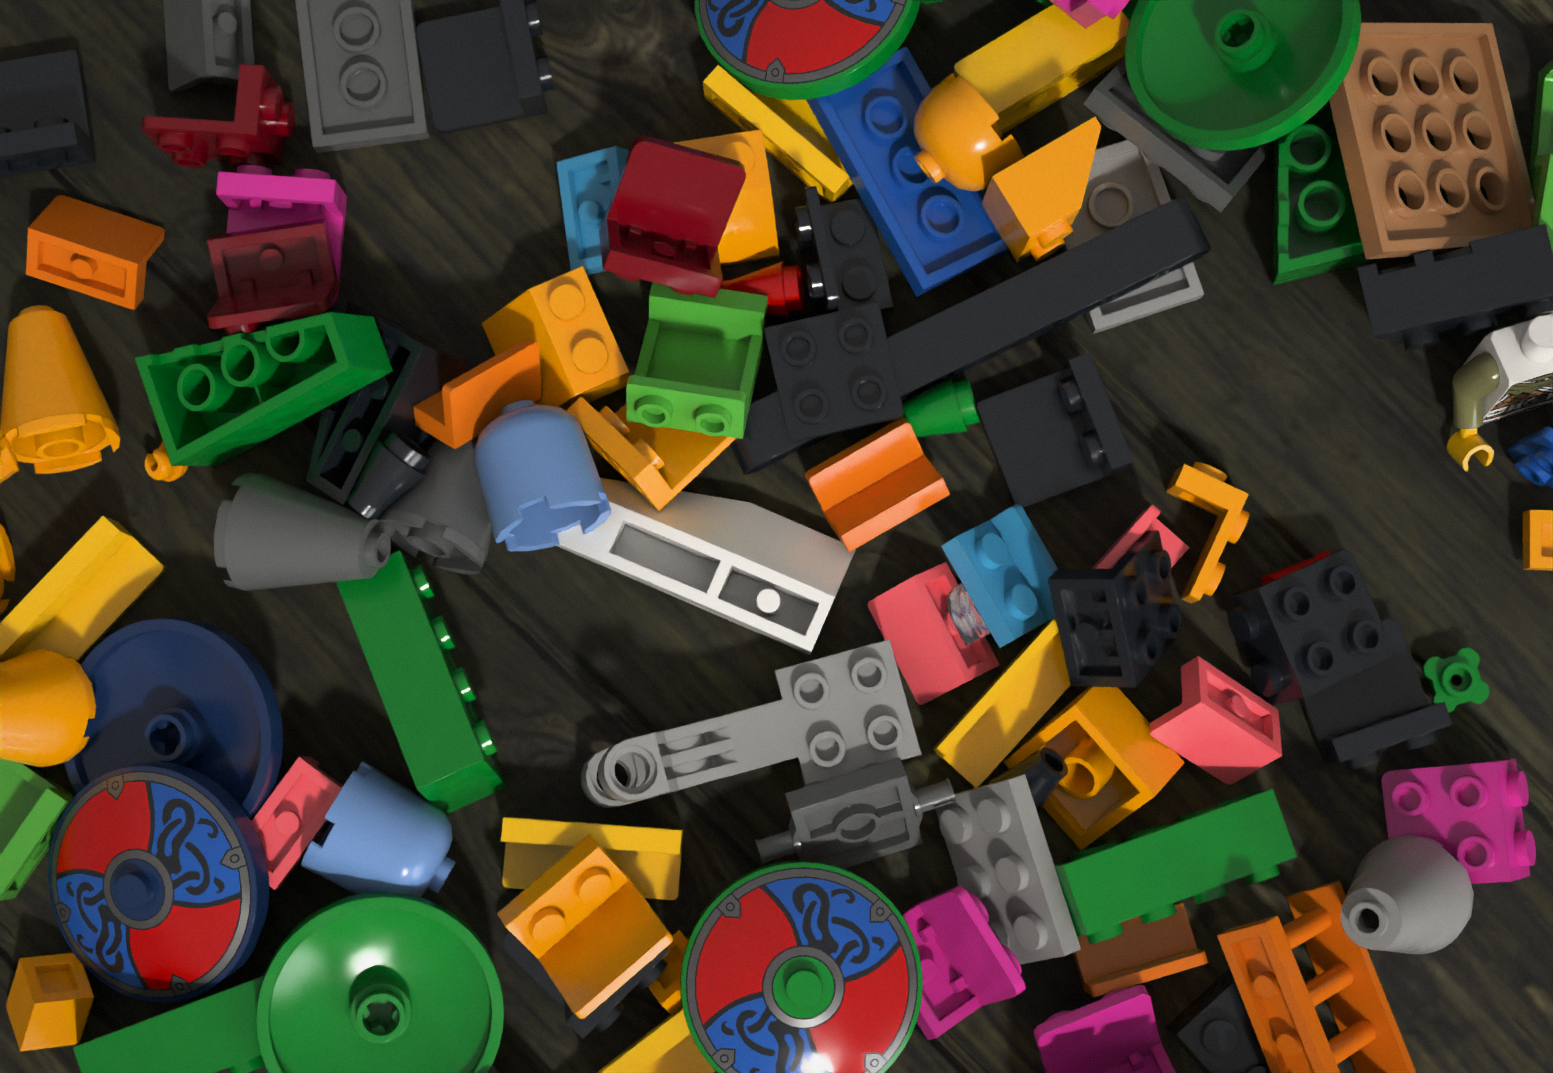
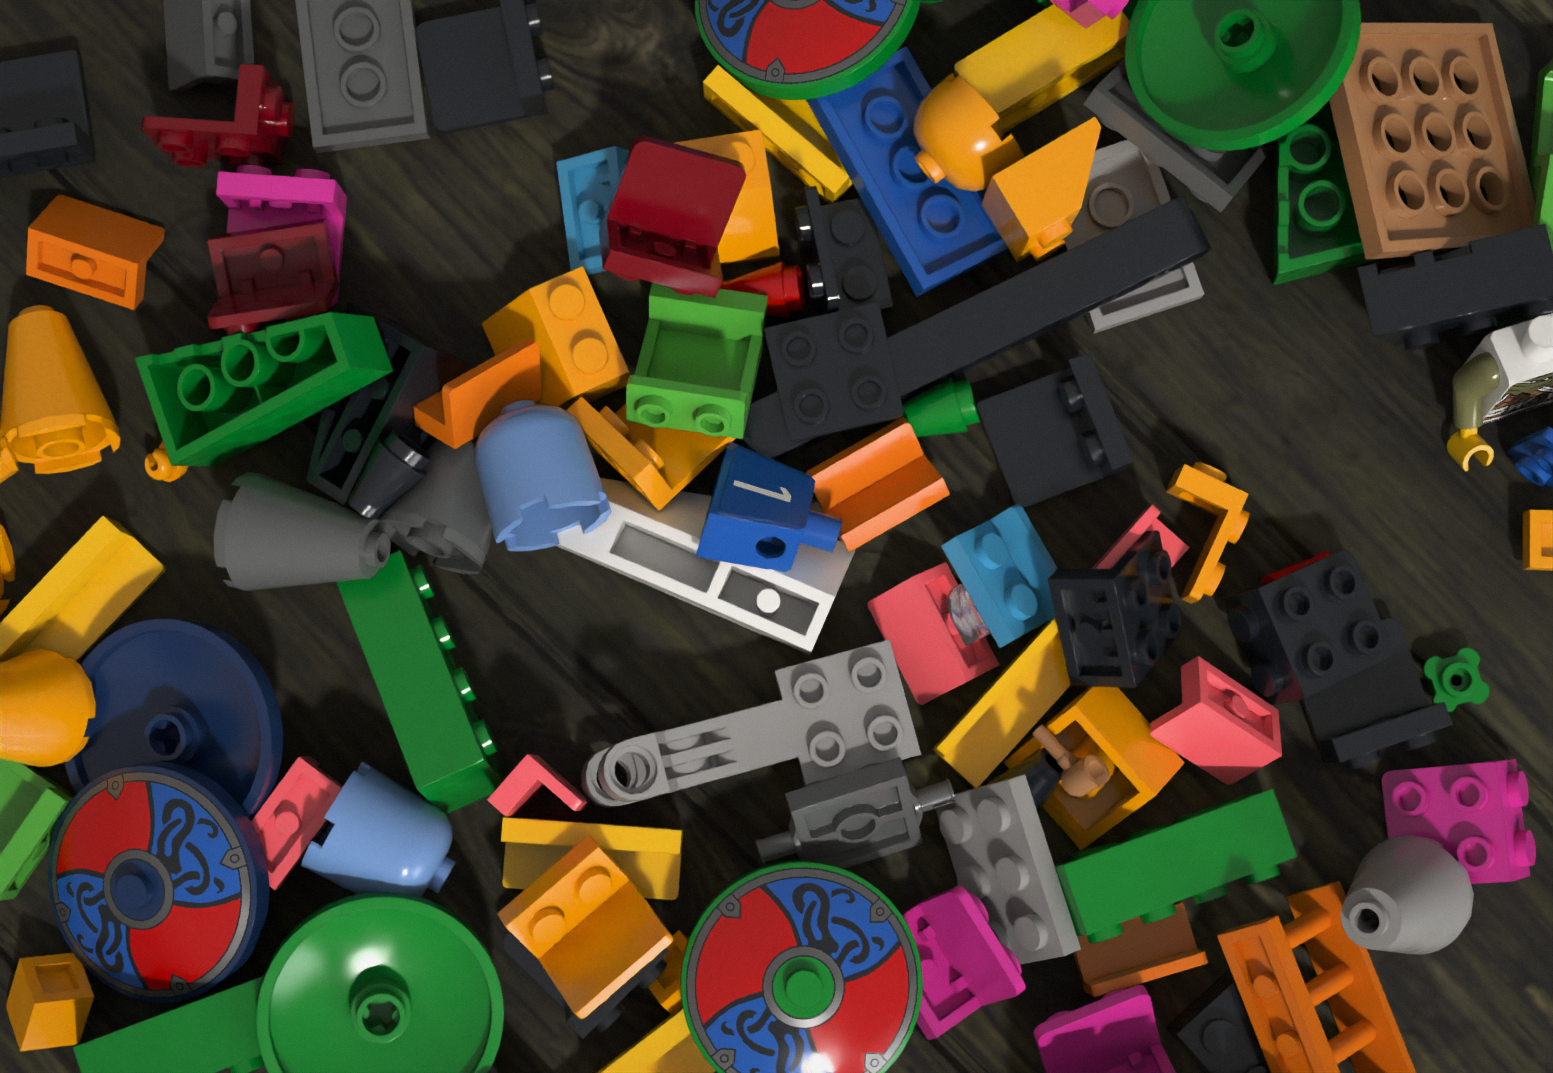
none -> coral panel [487,754,590,816]
none -> blue torso [695,442,842,572]
none -> medium nougat hand [1033,724,1110,797]

